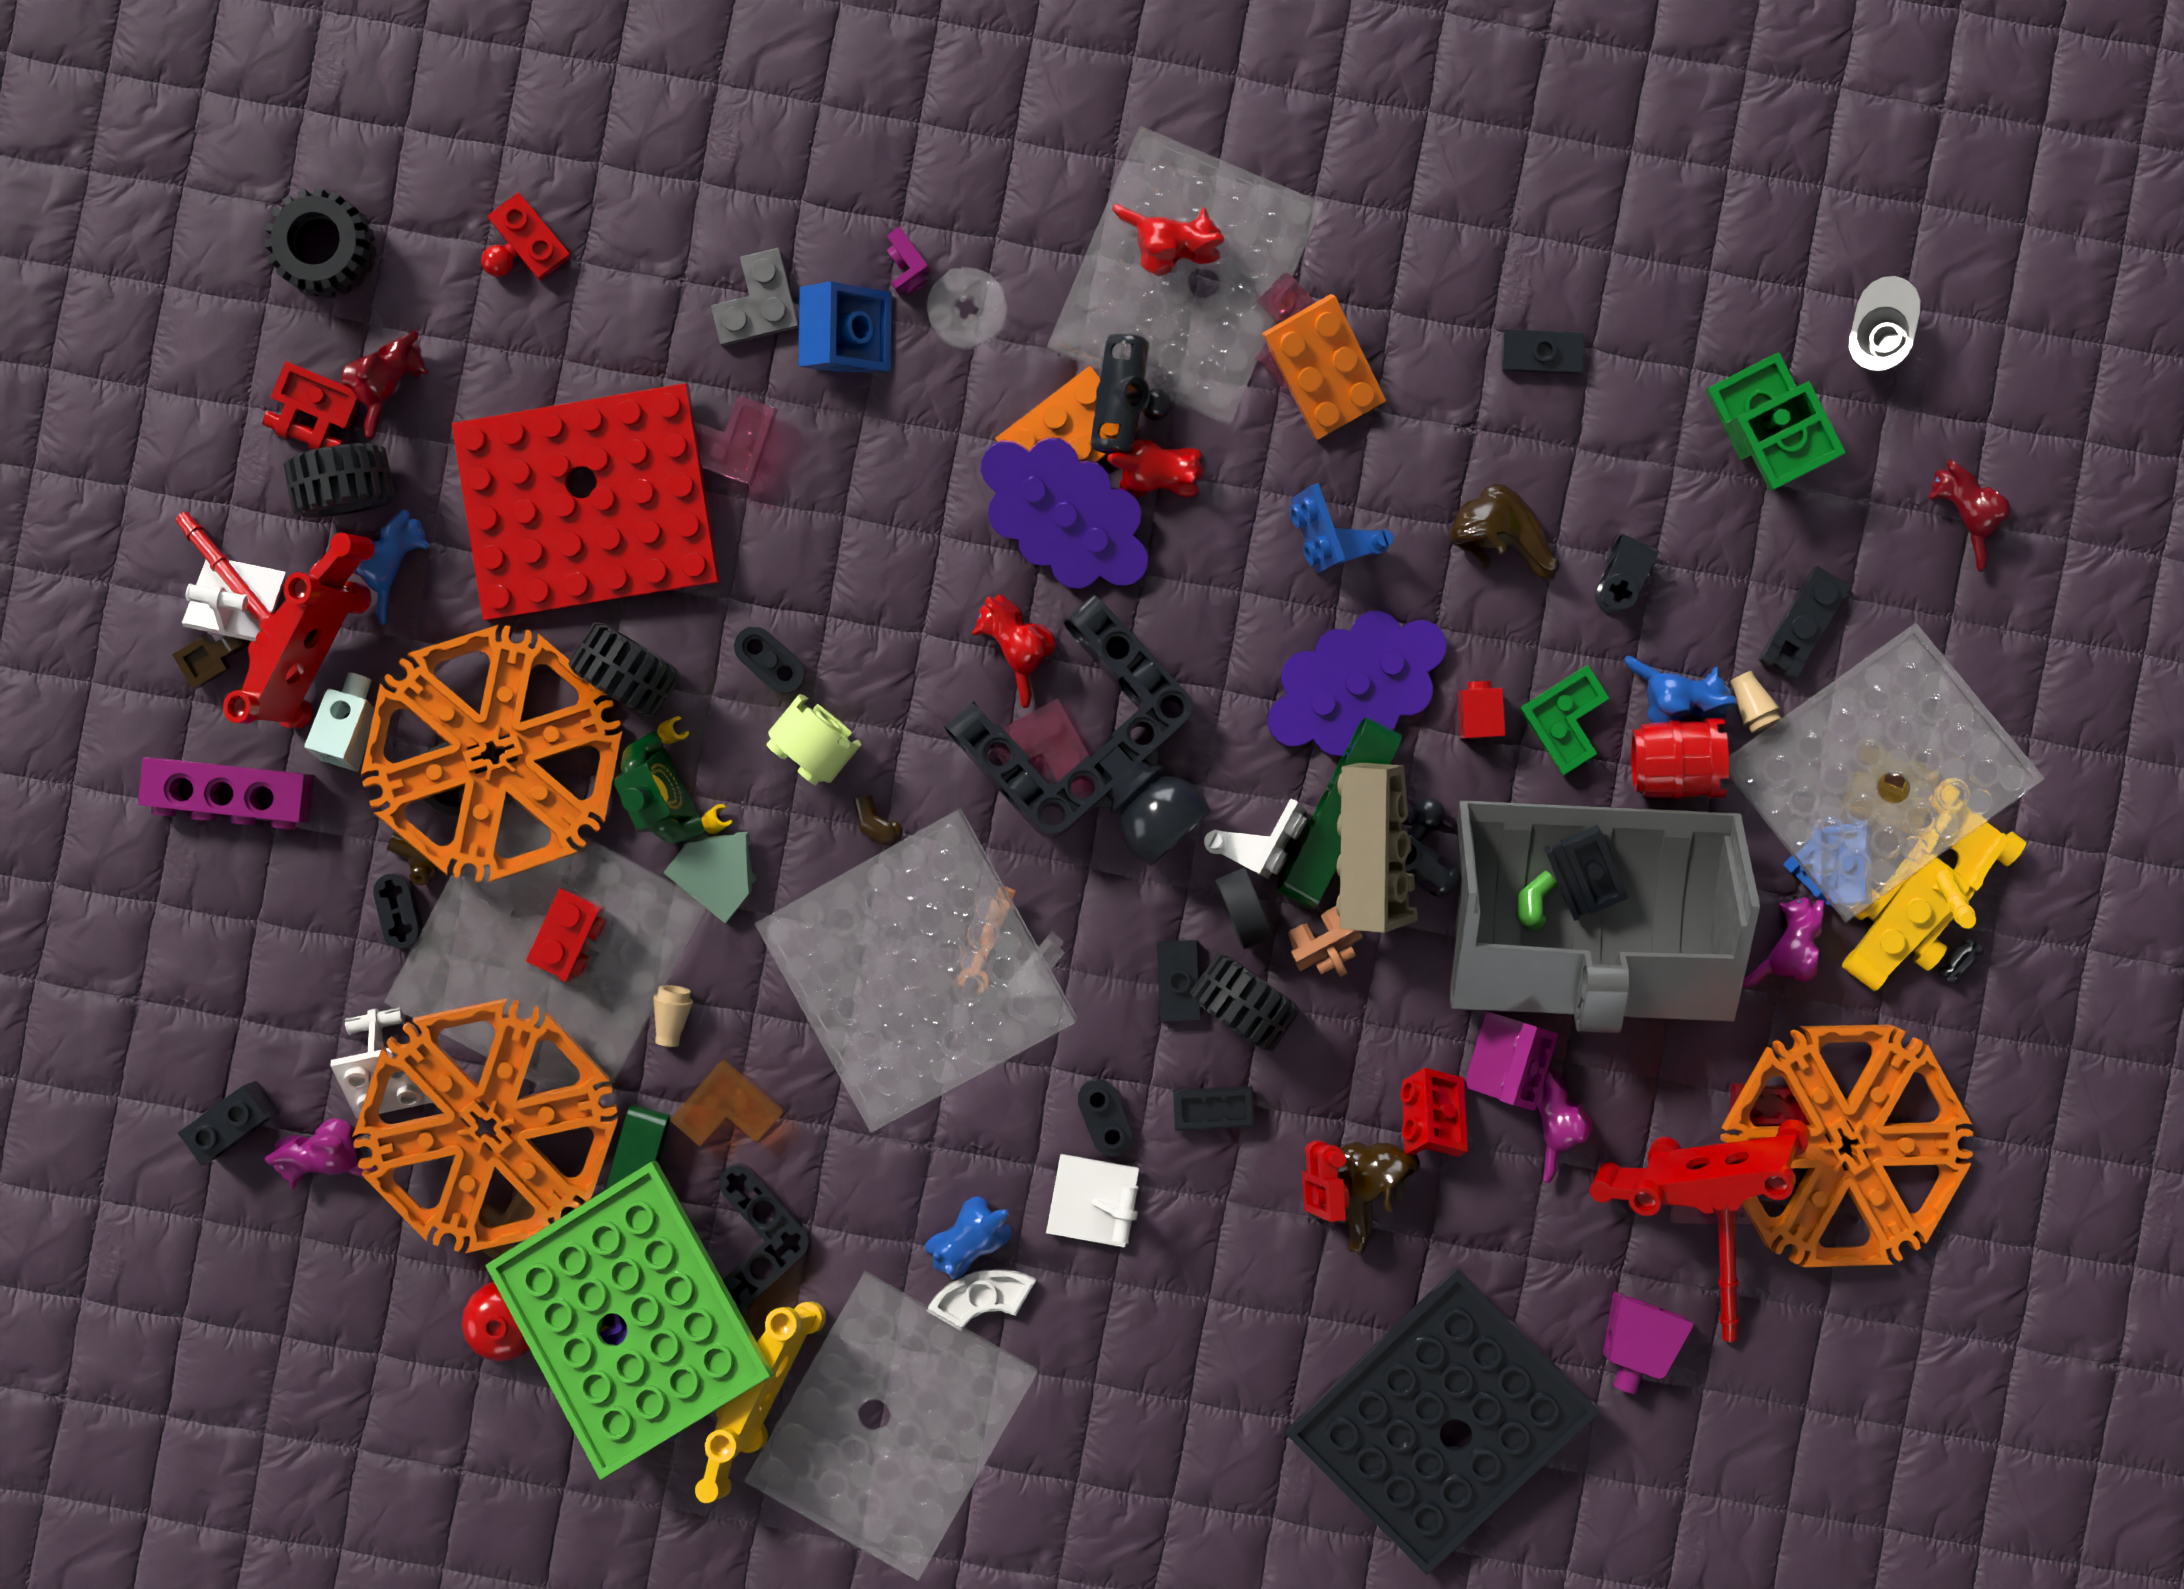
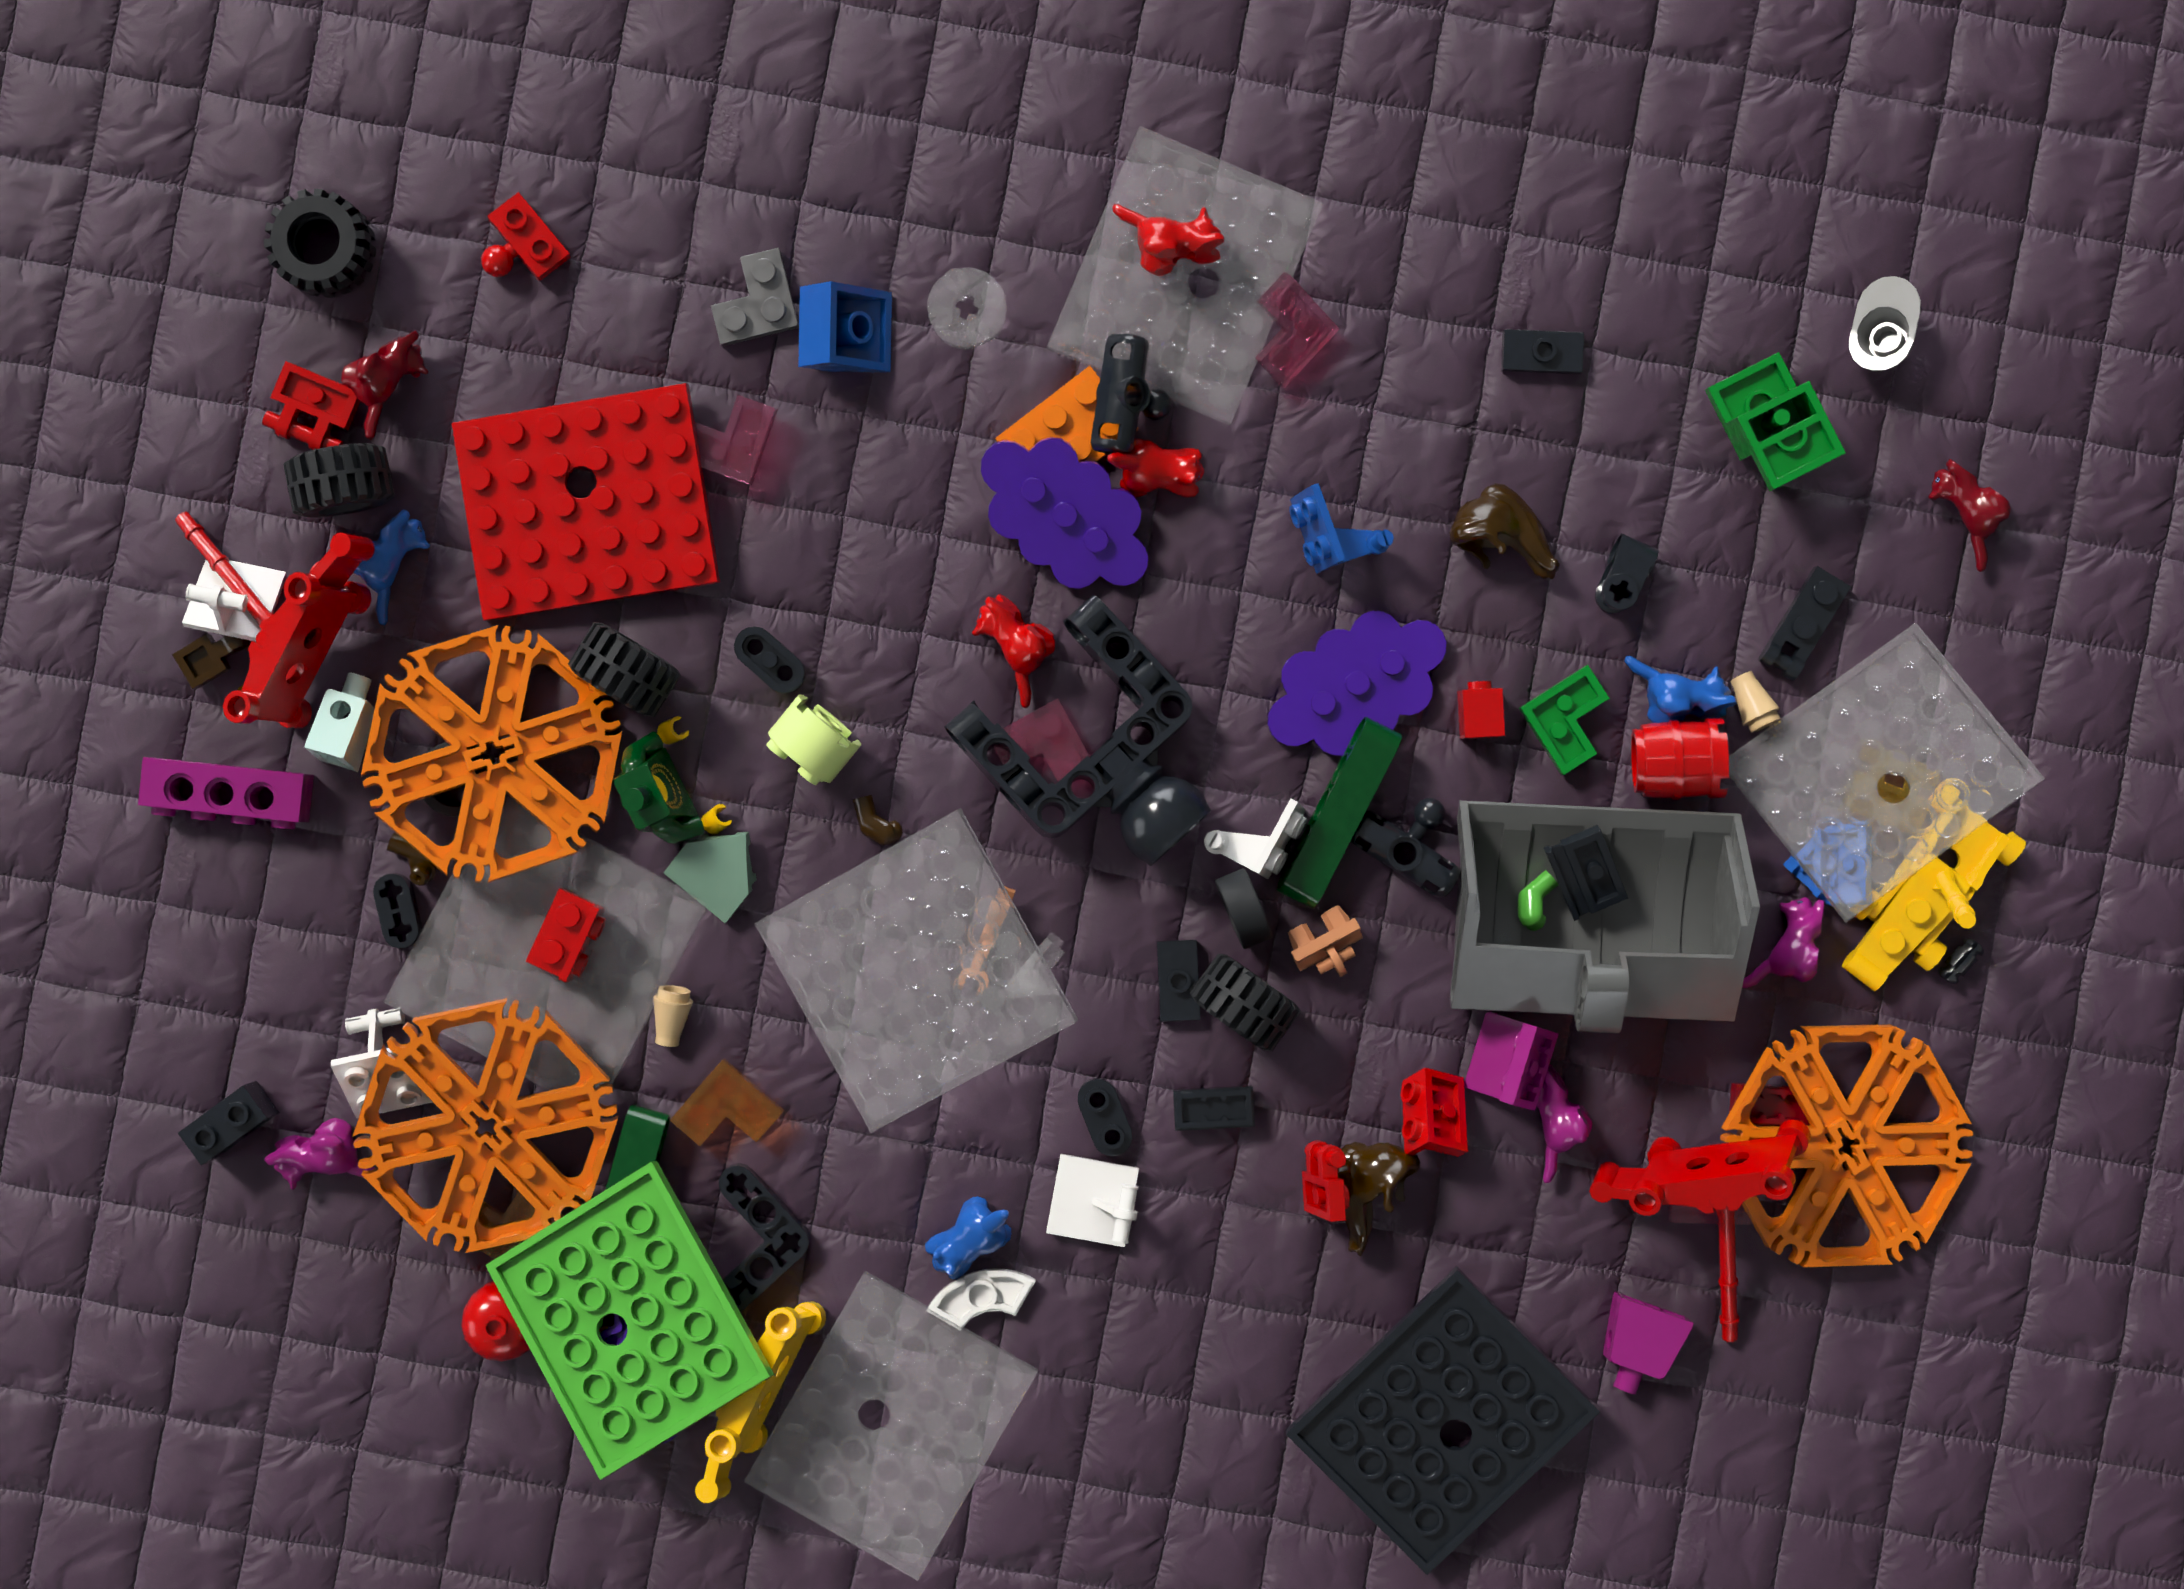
magenta bracket [886,226,930,295] -> none
orange plate [1261,294,1386,440] -> none
dark tan wedge [1336,763,1418,933] -> none

